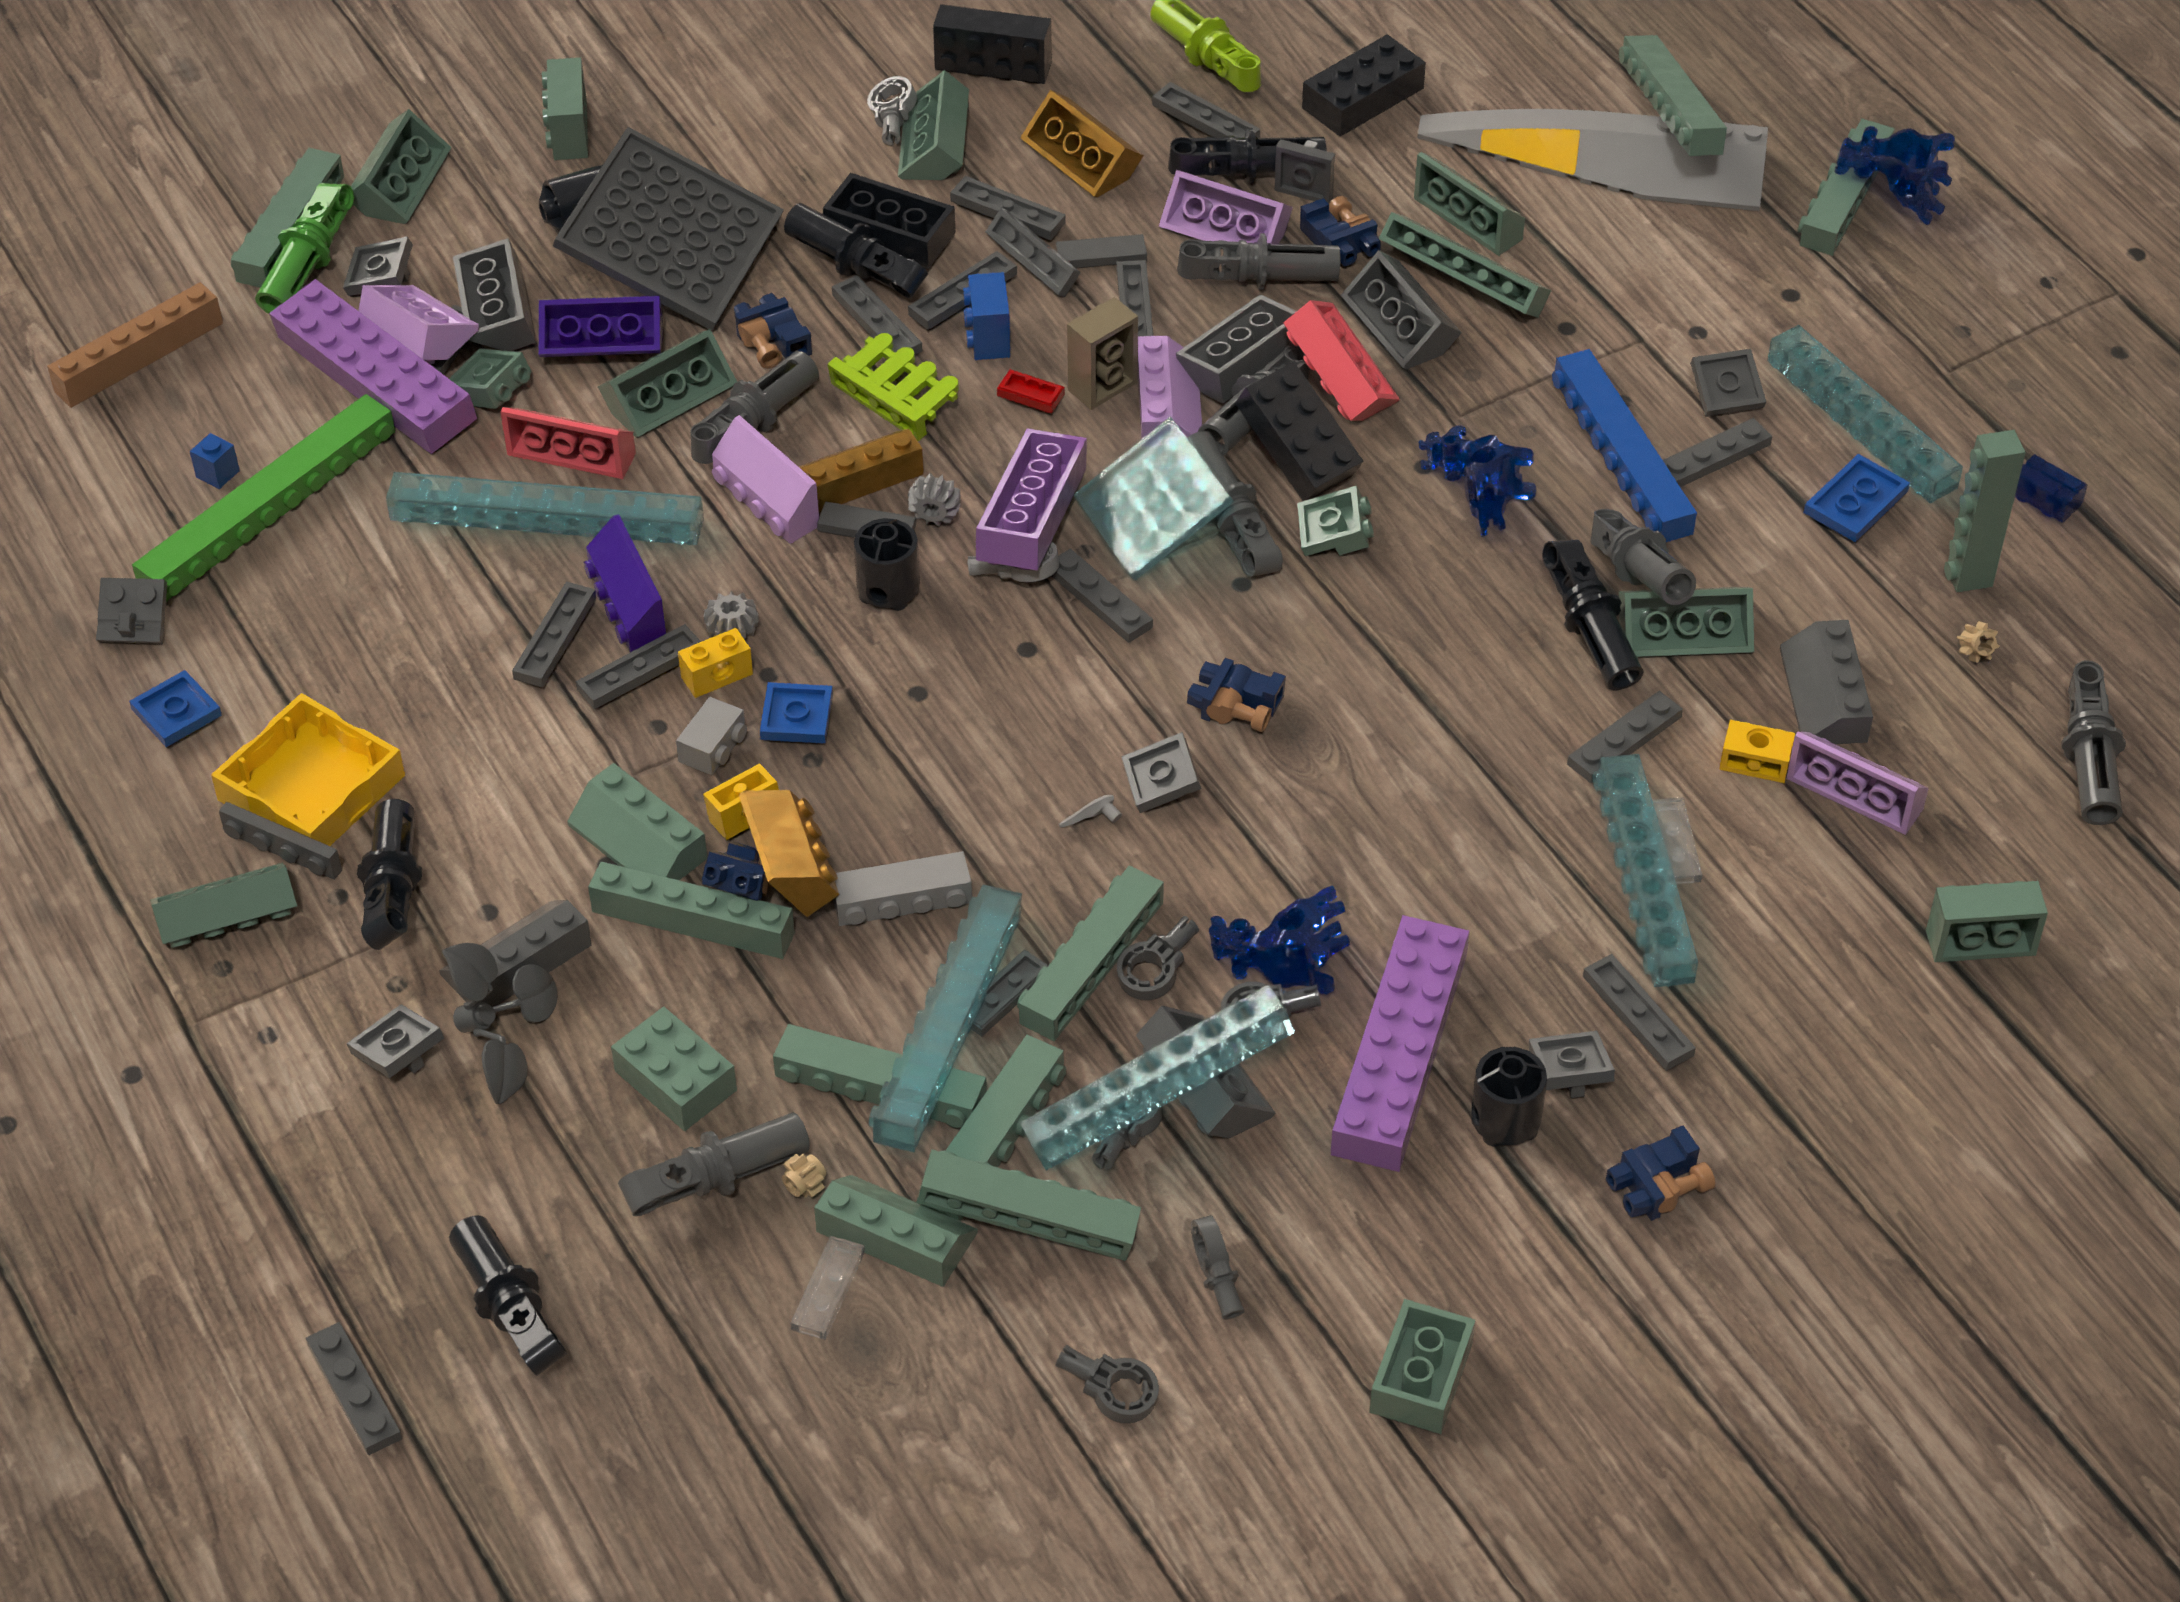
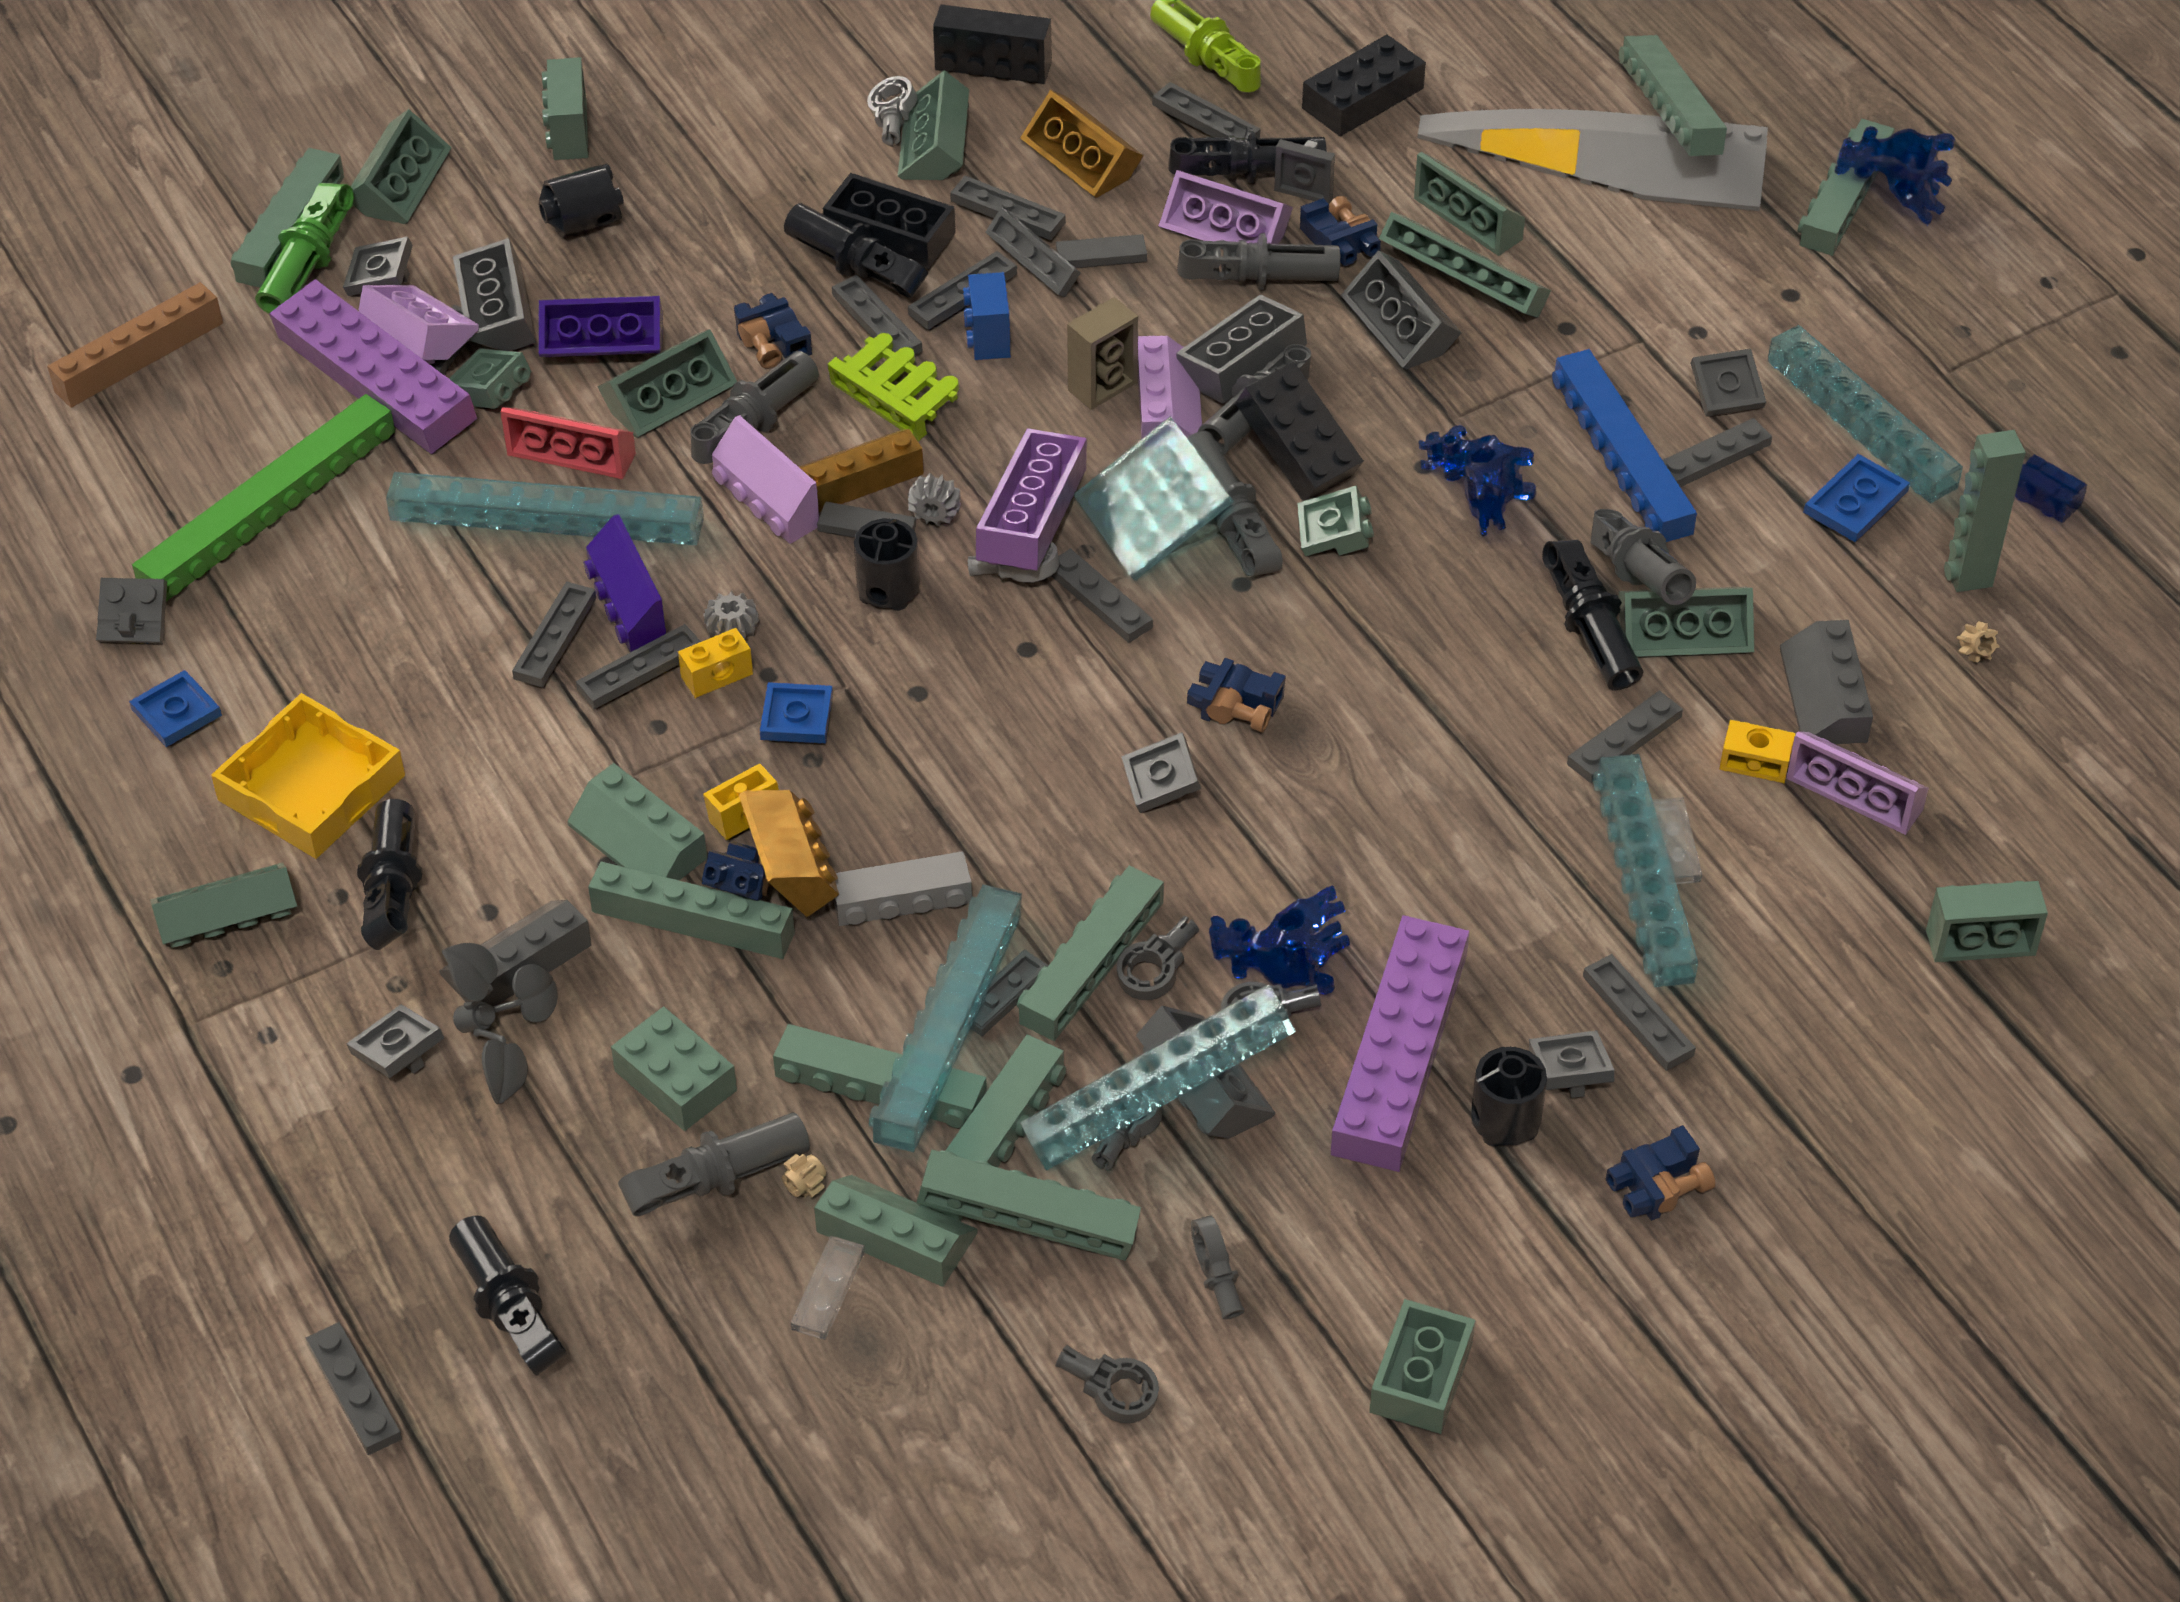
blue brick [190,433,240,489] -> none
dark grey plate [219,802,342,880] -> none
dark grey plate [553,127,784,331] -> none
light grey brick [676,697,747,776] -> none
red plate [997,369,1065,414] -> none
light grey bar [1059,795,1122,828] -> none
dark grey plate [1116,260,1153,336] -> none
coral slope [1283,300,1400,421] -> none
dark grey piece [2061,660,2126,825] -> none

